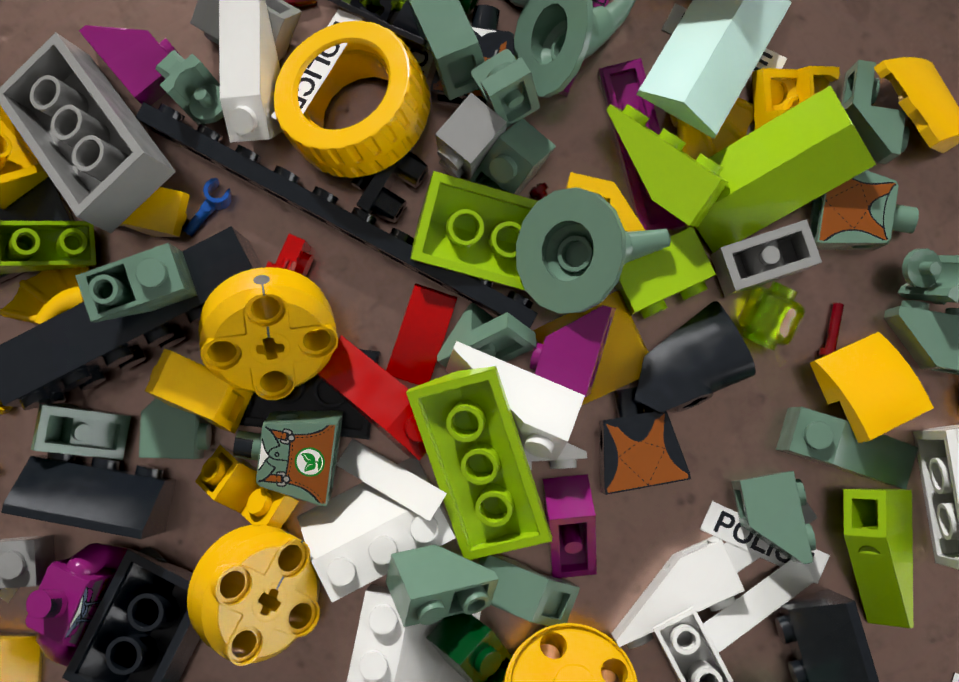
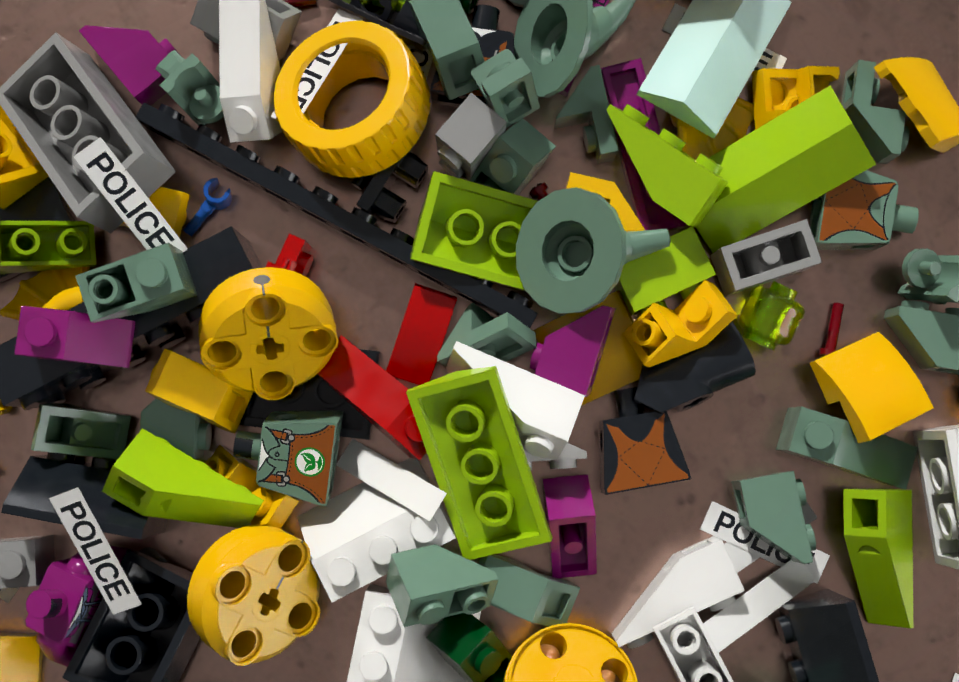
none -> magenta slope [15,306,135,368]
none -> white sticker [49,487,142,615]
none -> white sticker [73,137,188,252]
none -> lime slope [102,428,264,528]
none -> sand green slope [554,65,619,164]
none -> yellow slope [623,280,738,367]

